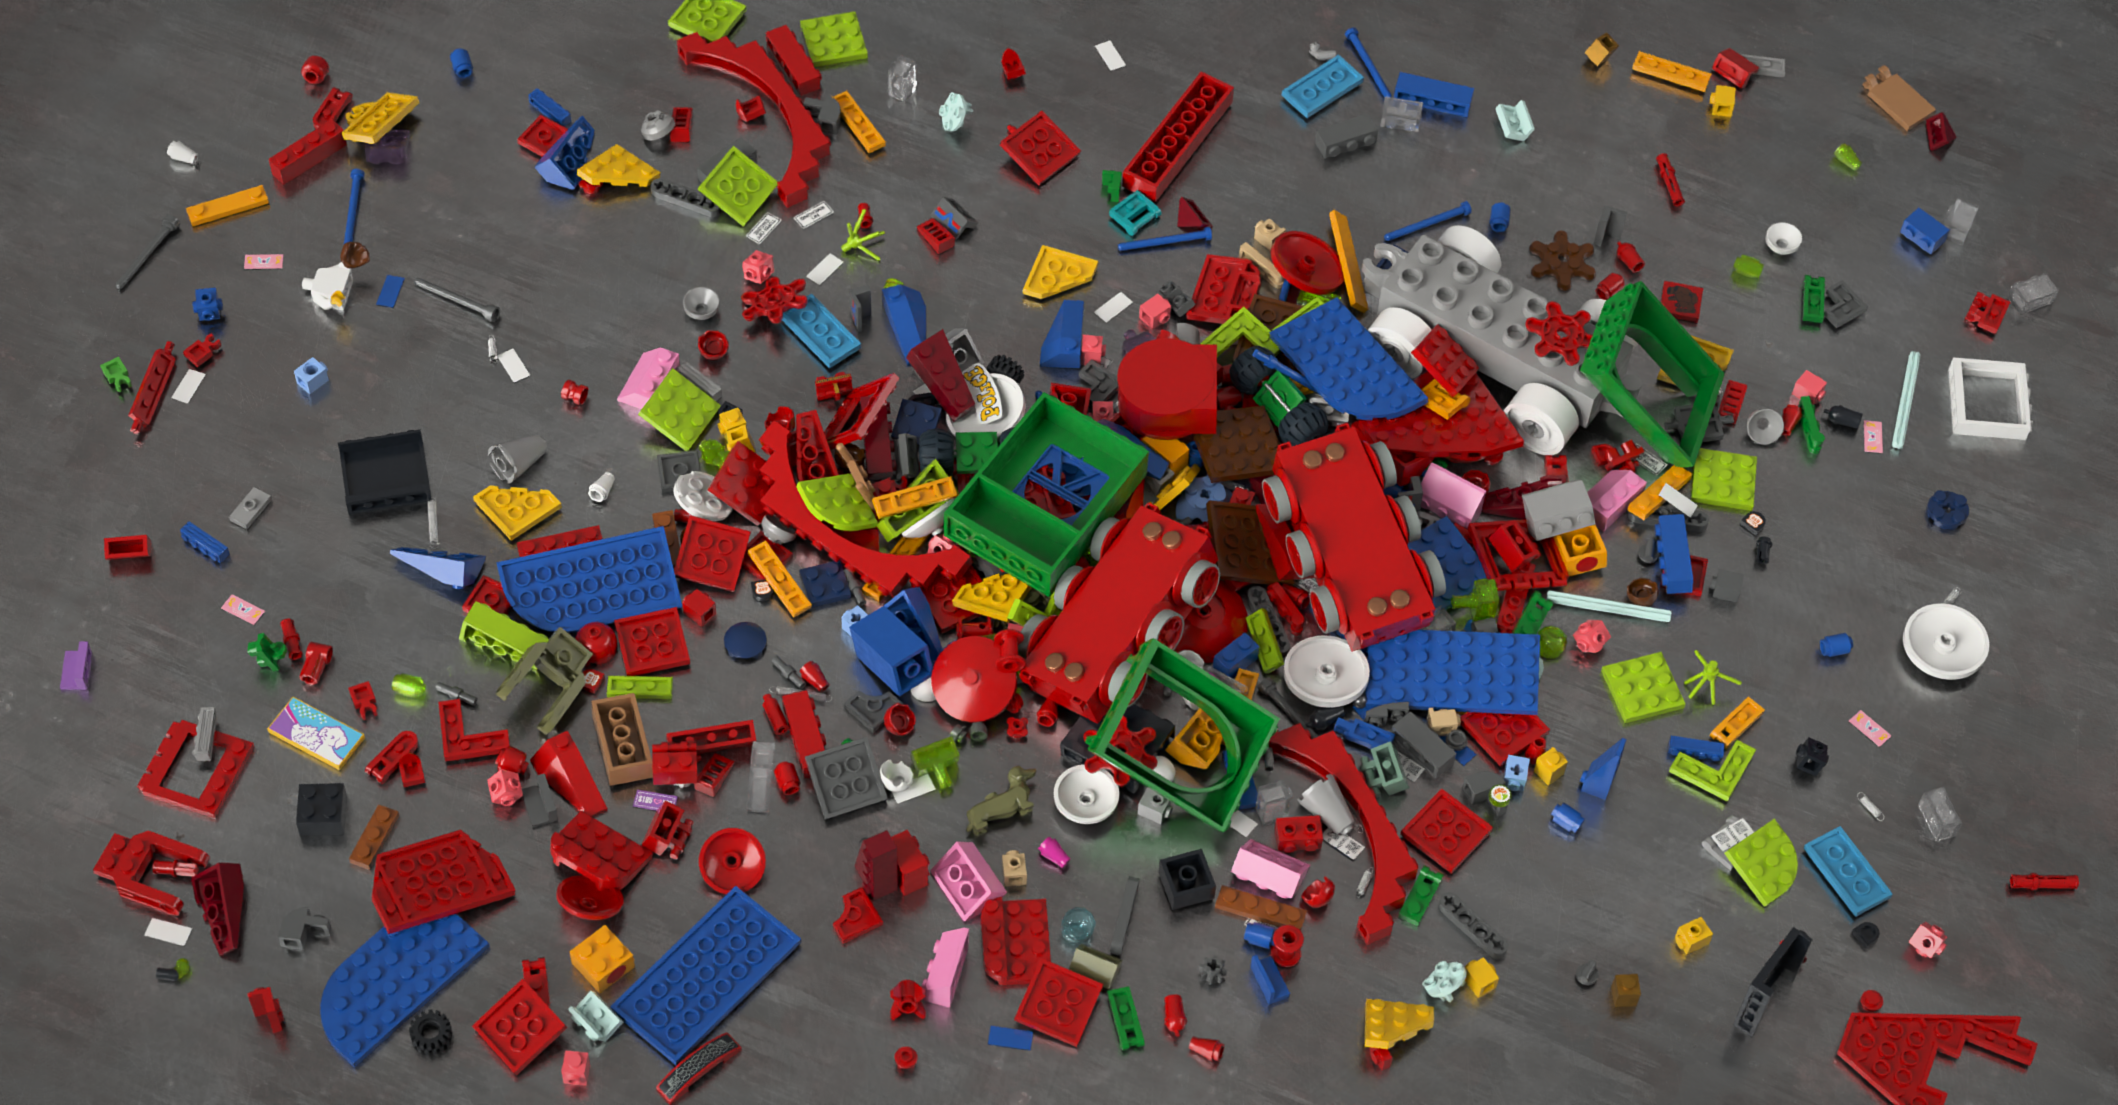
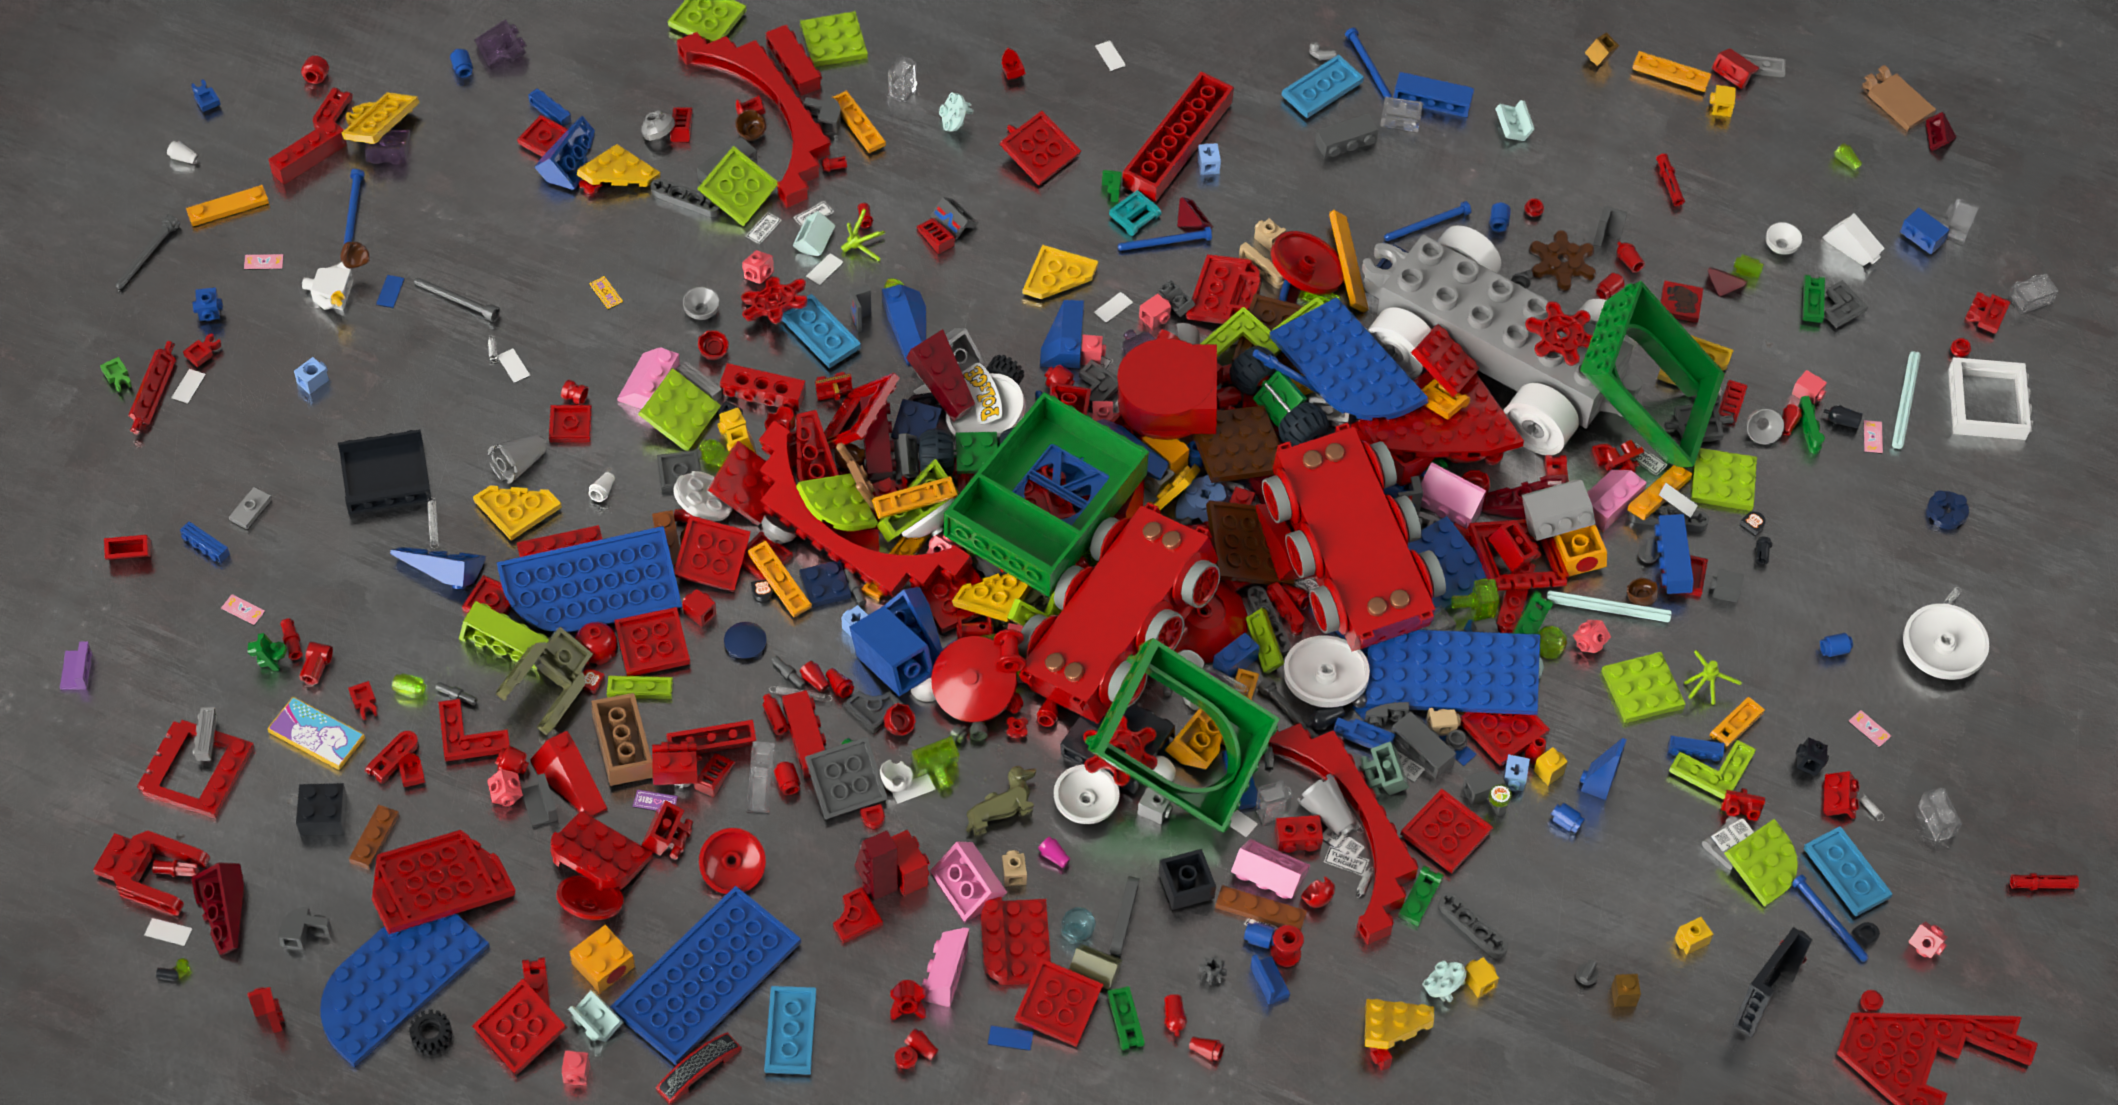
none -> blue plate [191,79,221,112]
none -> clear purple plate [474,19,527,70]
none -> red tile [549,405,592,443]
none -> yellow sticker [589,276,623,309]
none -> red brick [720,363,806,411]
none -> reddish brown hair [735,110,766,141]
none -> dark azure plate [764,986,816,1075]
none -> light aqua brick [793,211,835,256]
none -> red pin [821,156,847,172]
none -> red cone [825,668,854,698]
none -> red tile [860,804,885,829]
none -> red cone [904,1028,939,1061]
none -> red head [1044,365,1075,388]
none -> light blue brick [1197,143,1221,175]
none -> white sticker [1324,846,1369,876]
none -> dark grey plate [1511,270,1533,288]
none -> red plate [1524,198,1544,217]
none -> dark red slope [1708,267,1748,297]
none -> red hips [1721,788,1765,821]
none -> blue bar [1792,874,1869,962]
none -> white slope [1822,213,1885,266]
none -> red bracket [1824,771,1860,819]
none -> red plate [1951,338,1971,357]

